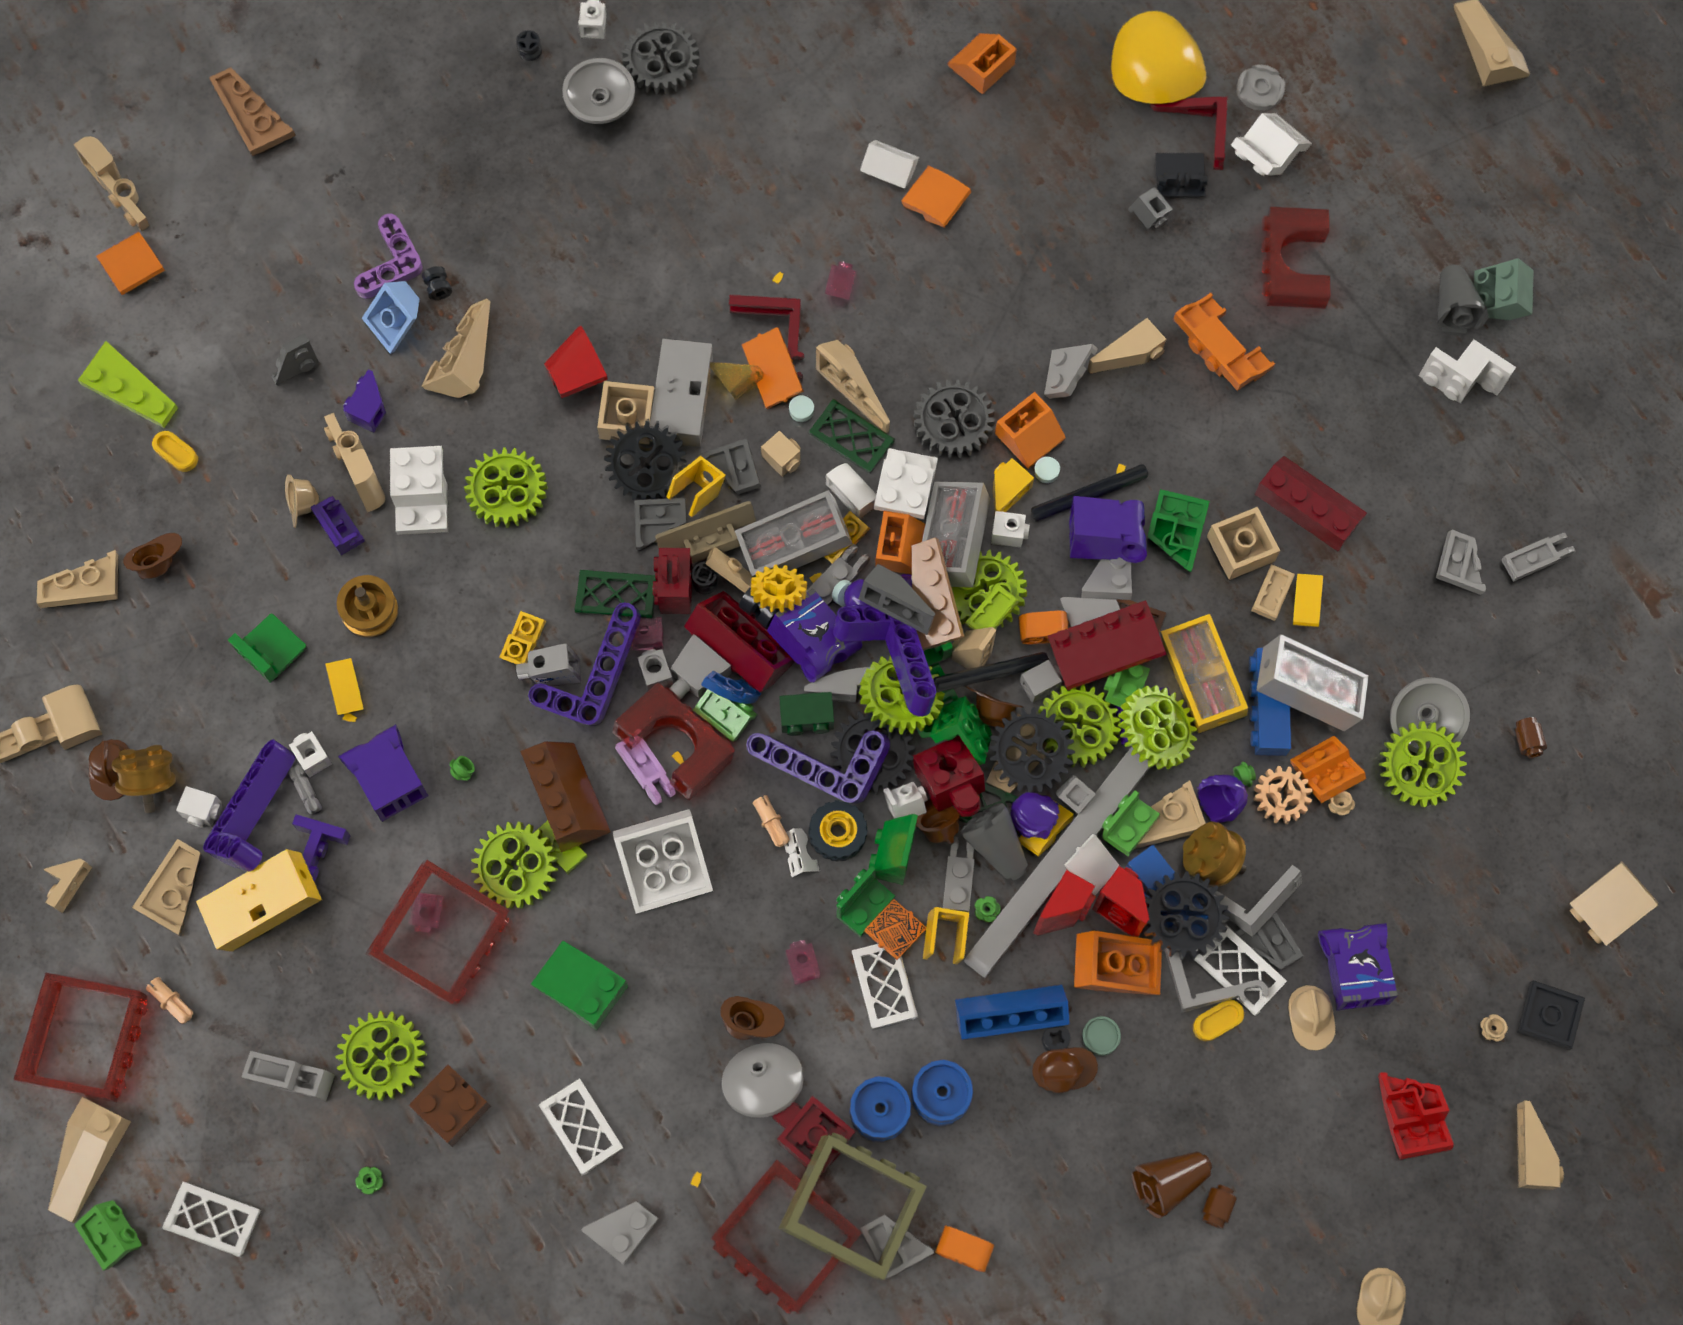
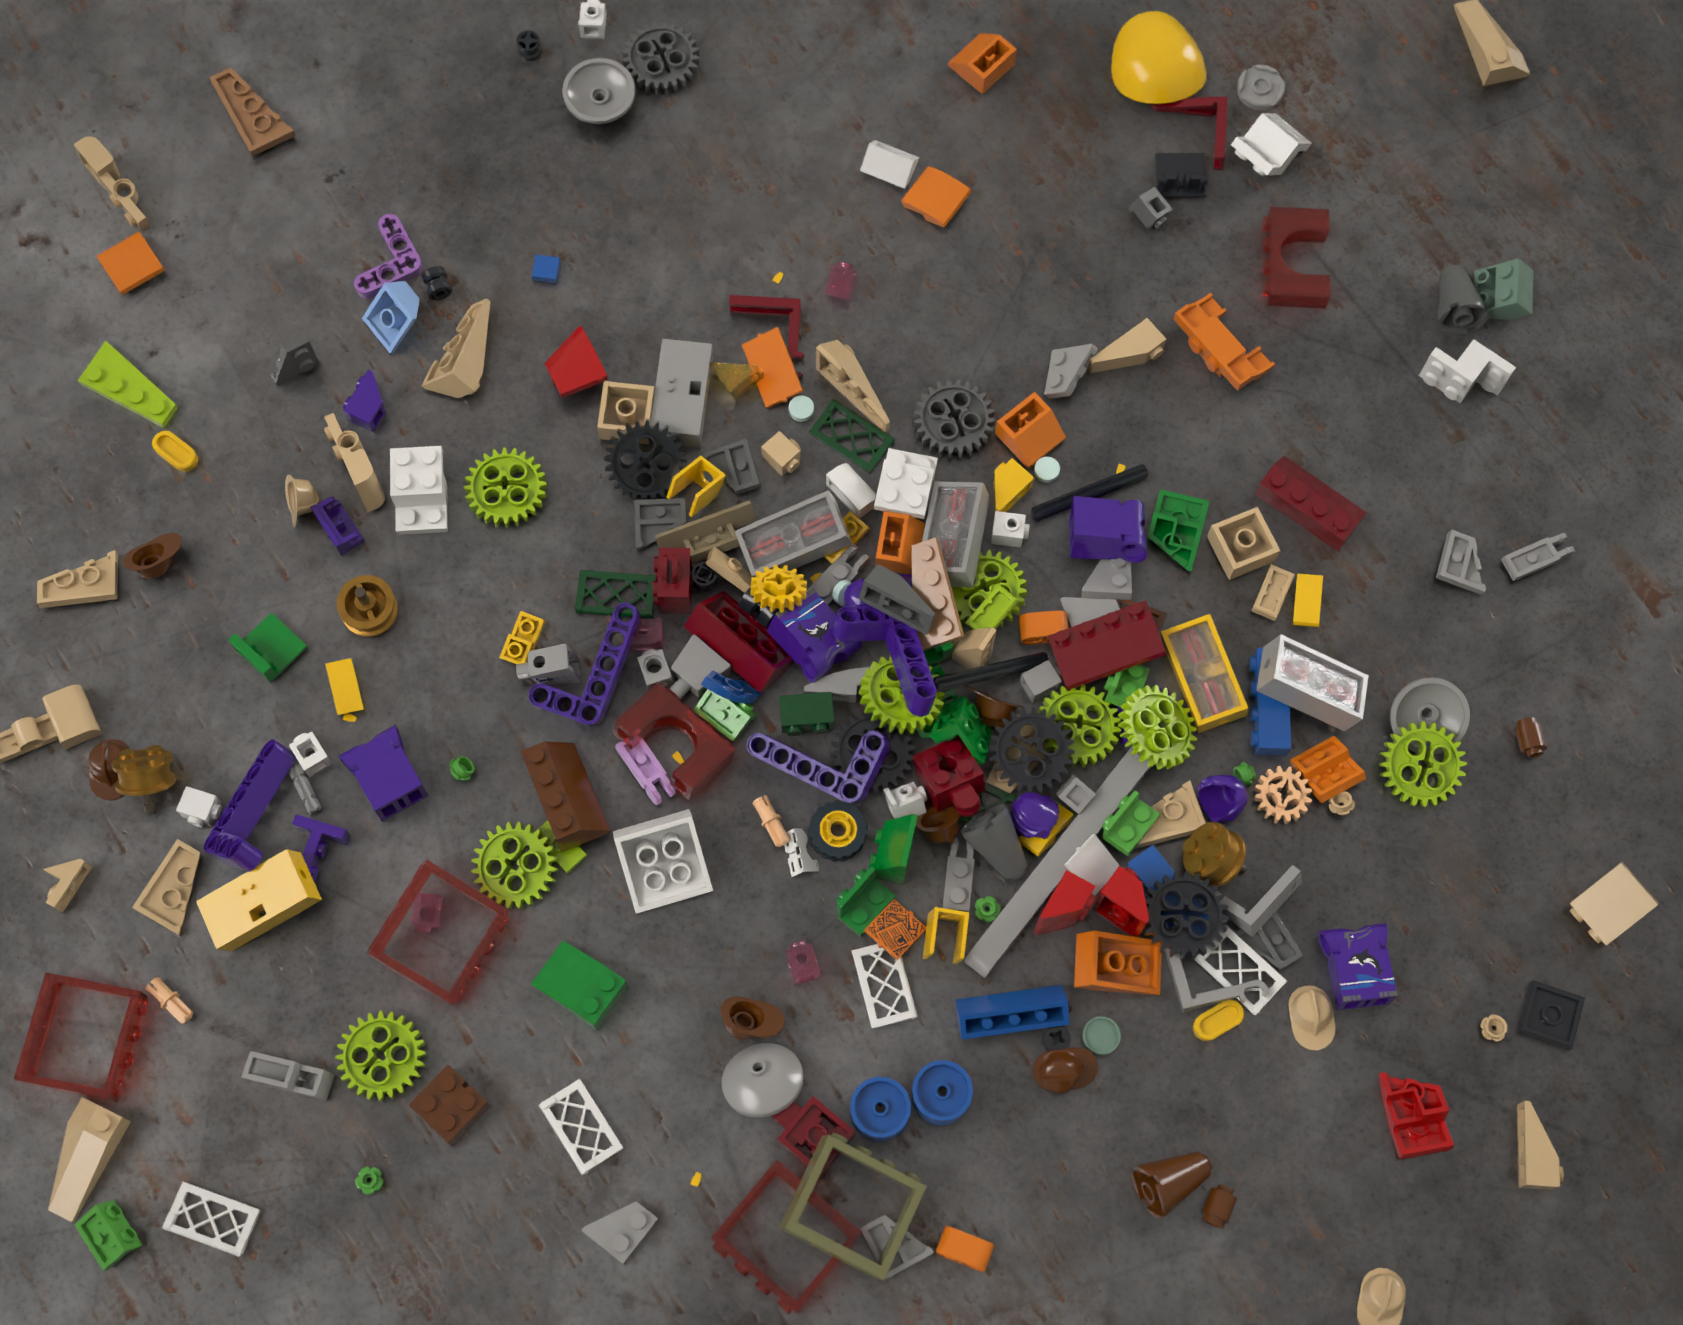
none -> blue tile [531,254,561,283]

